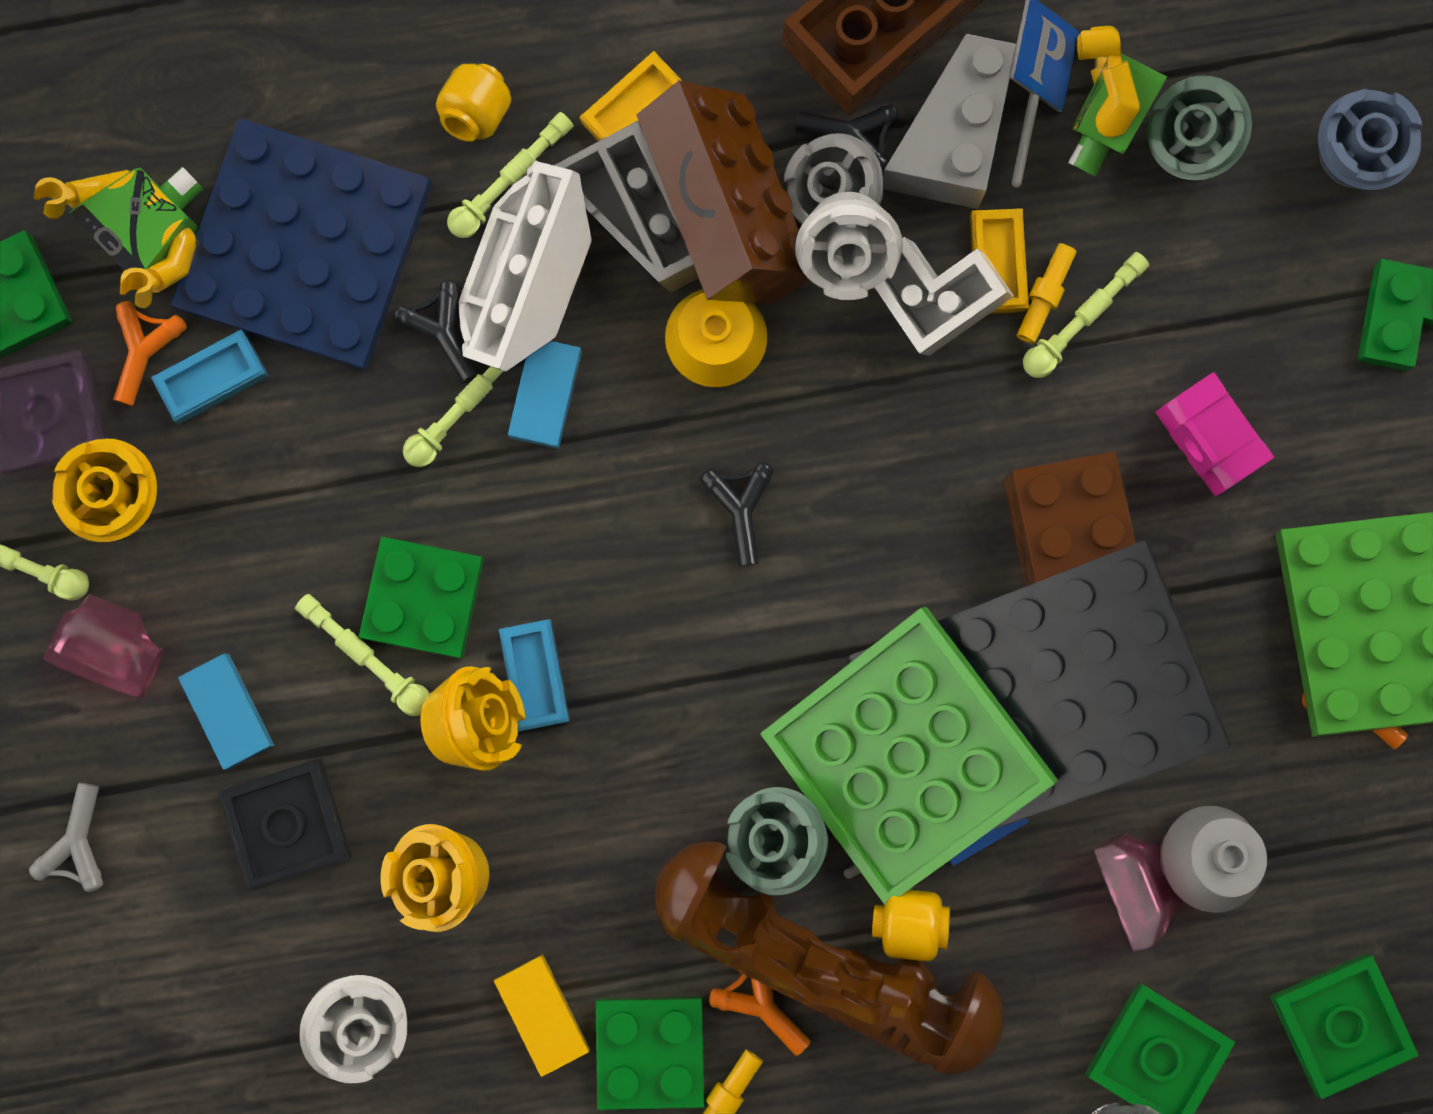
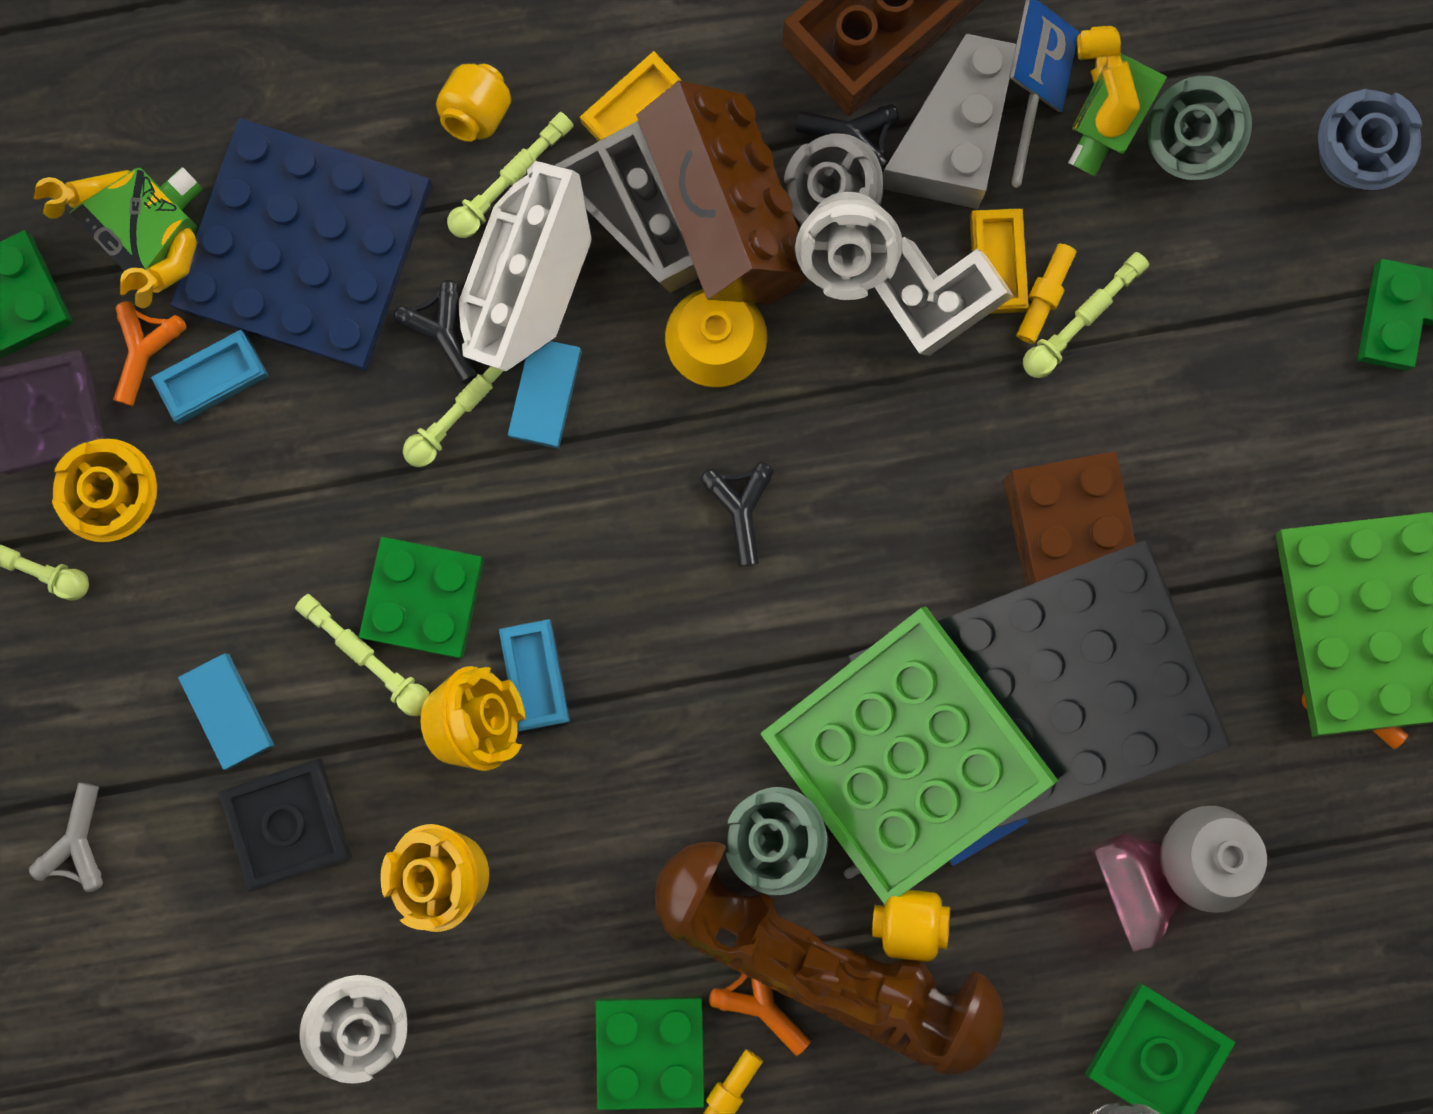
clear pink slope [43,594,165,698] -> none
yellow tile [494,954,590,1077] -> none
dark pink piece [1155,372,1275,497] -> none
green plate [1270,953,1419,1099] -> none

